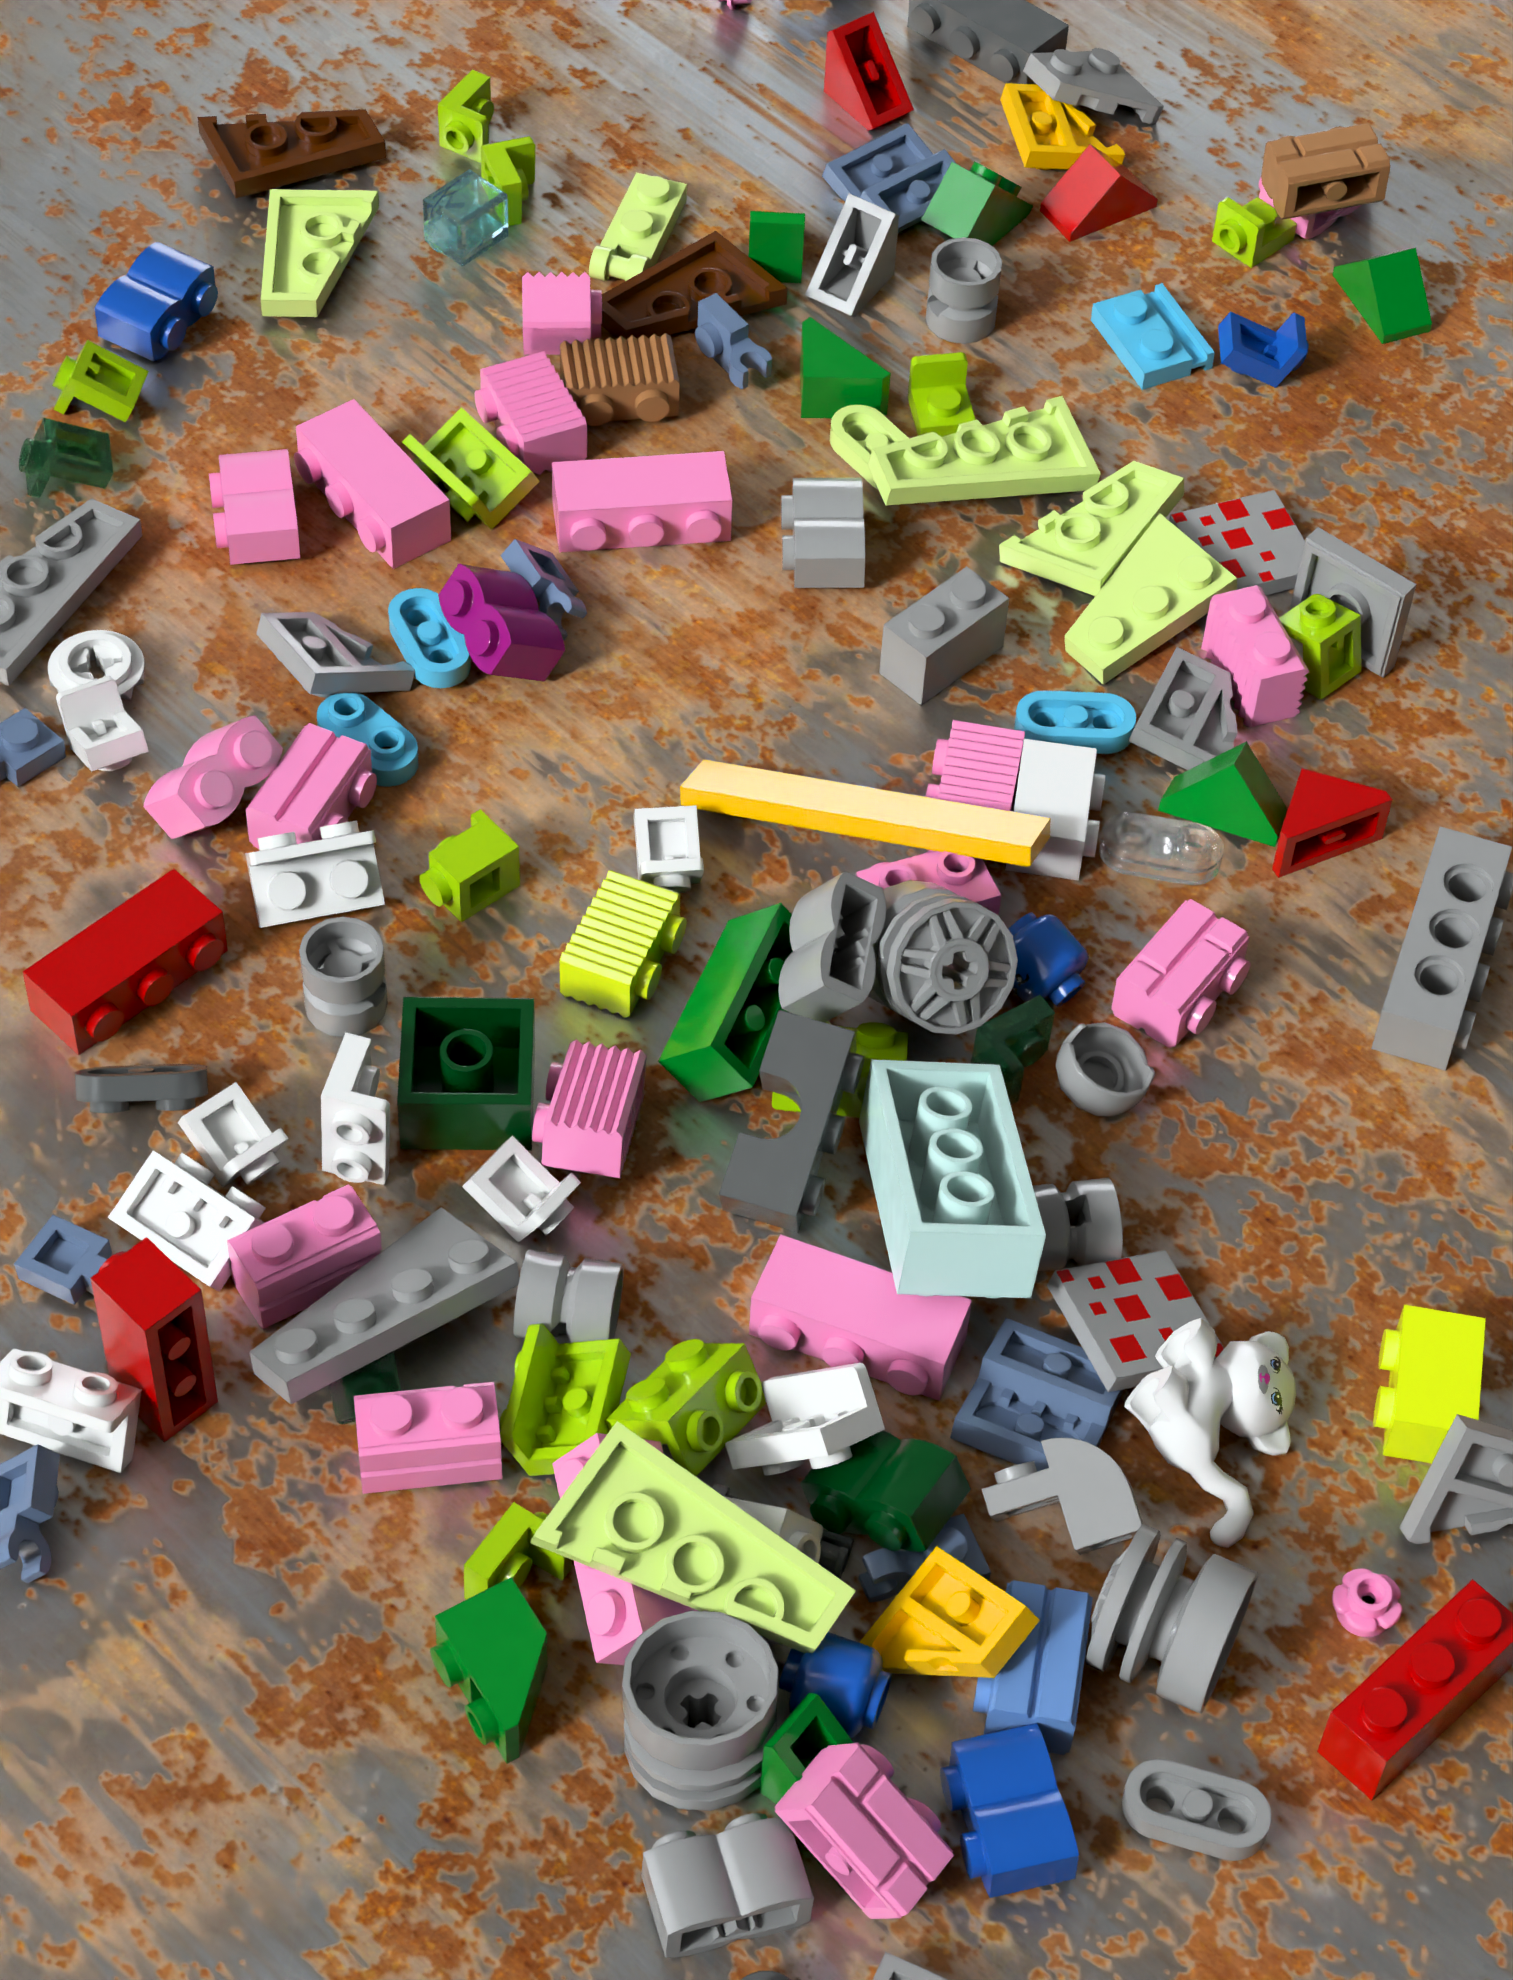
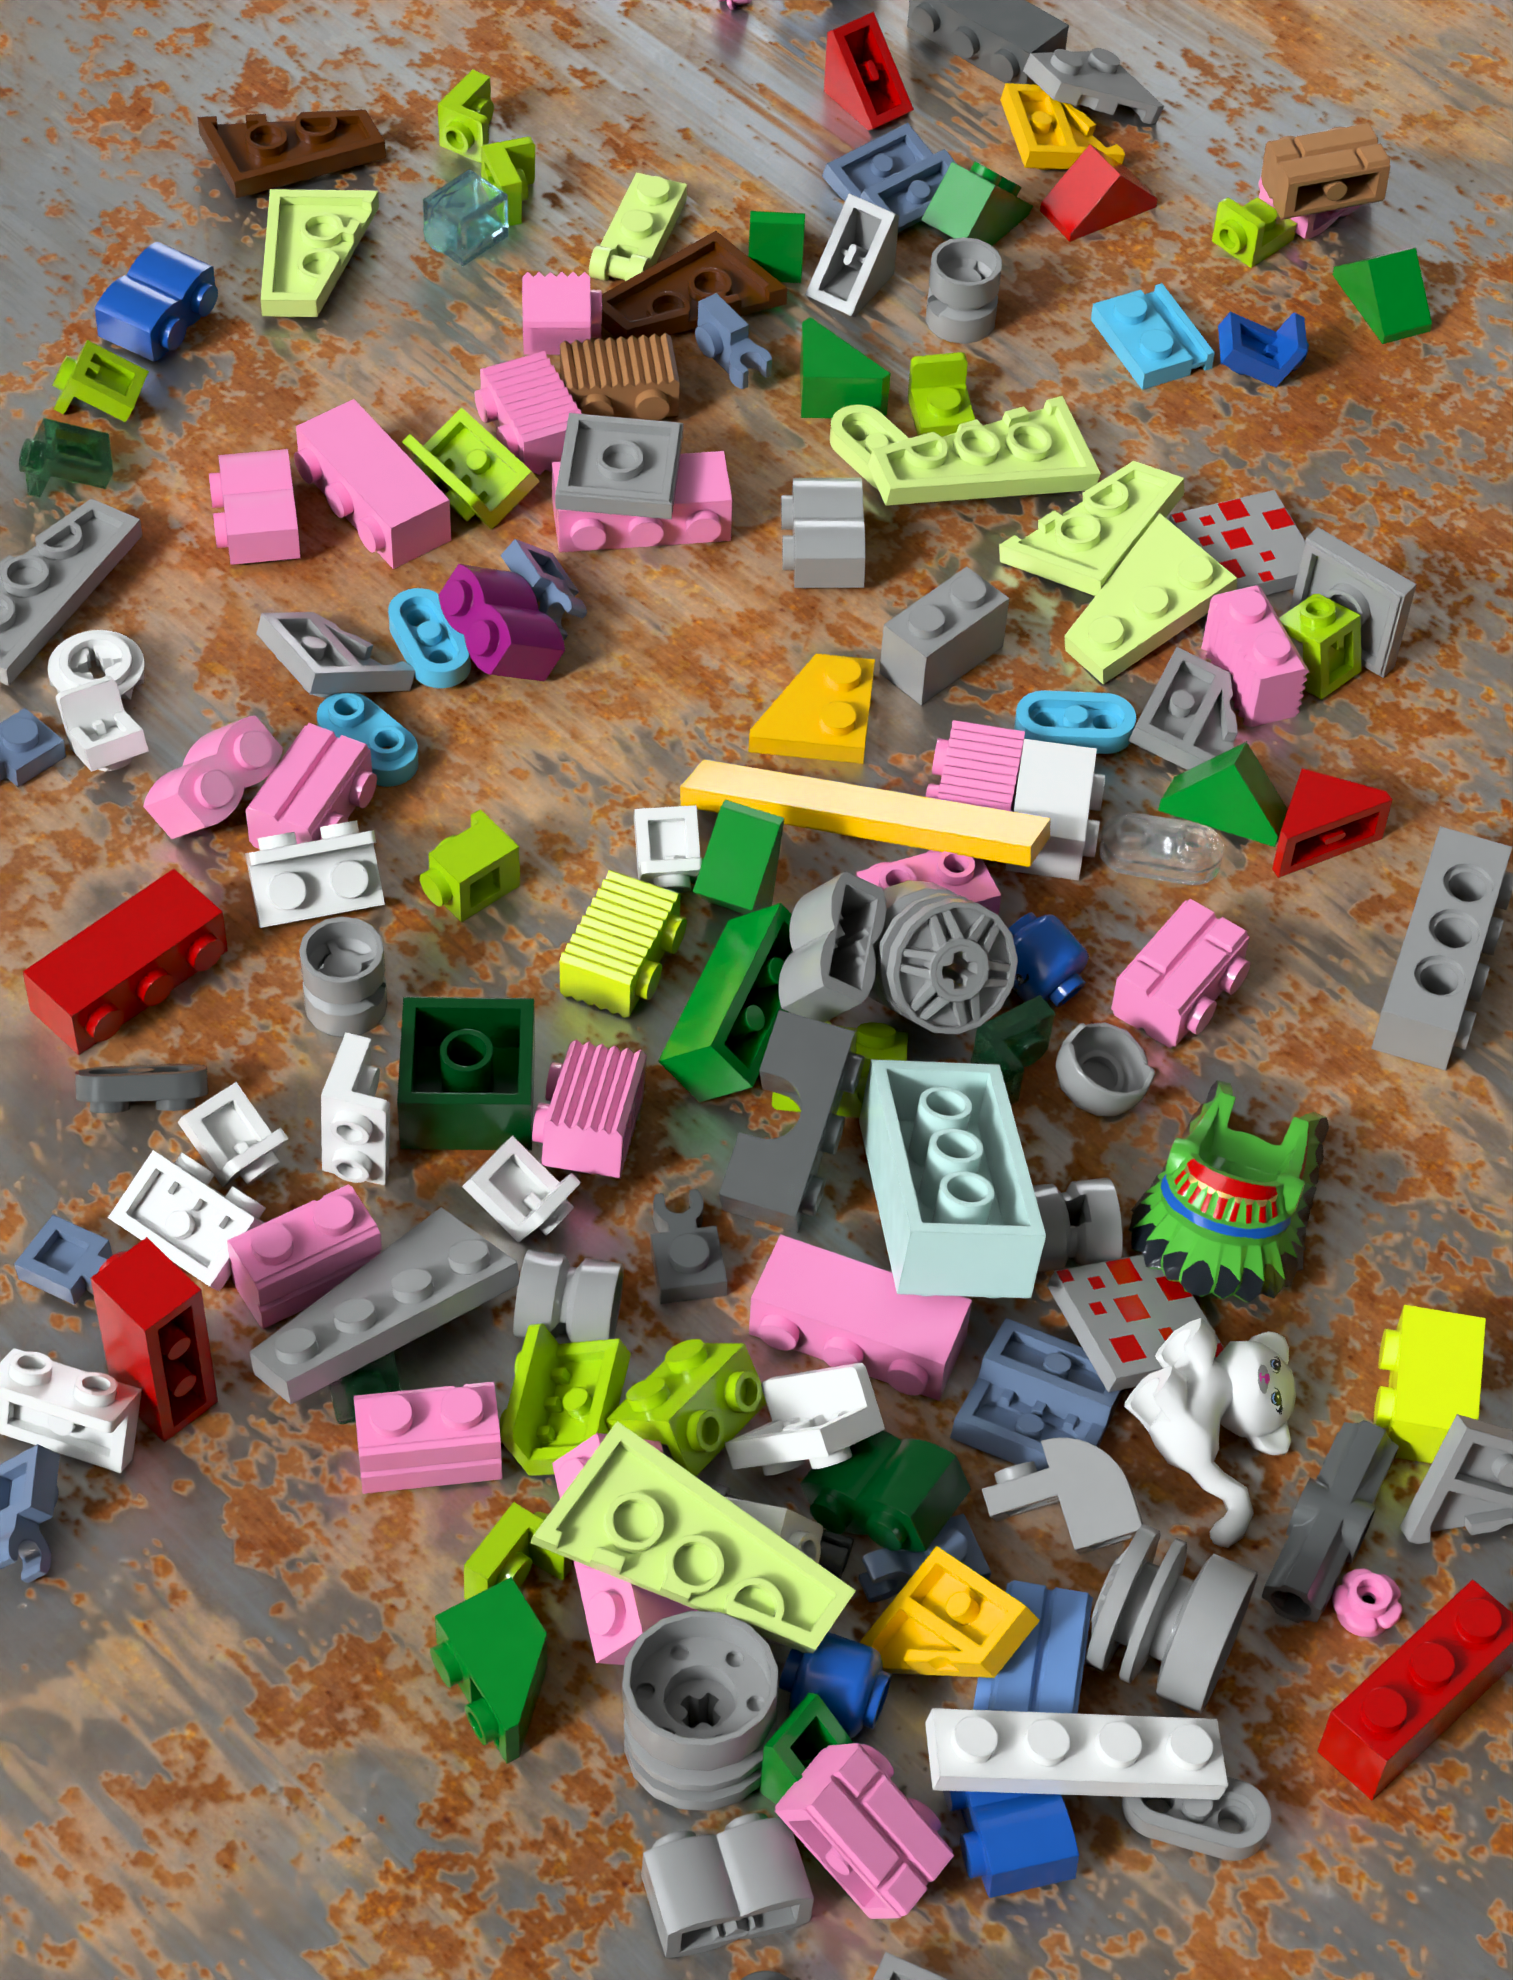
none -> light grey tile [555,413,684,519]
none -> dark grey plate [650,1189,727,1304]
none -> green slope [693,800,784,914]
none -> yellow wing [748,653,875,764]
none -> white plate [925,1708,1228,1800]
none -> bright green piece [1128,1080,1329,1303]
none -> dark grey piece [1262,1420,1399,1623]

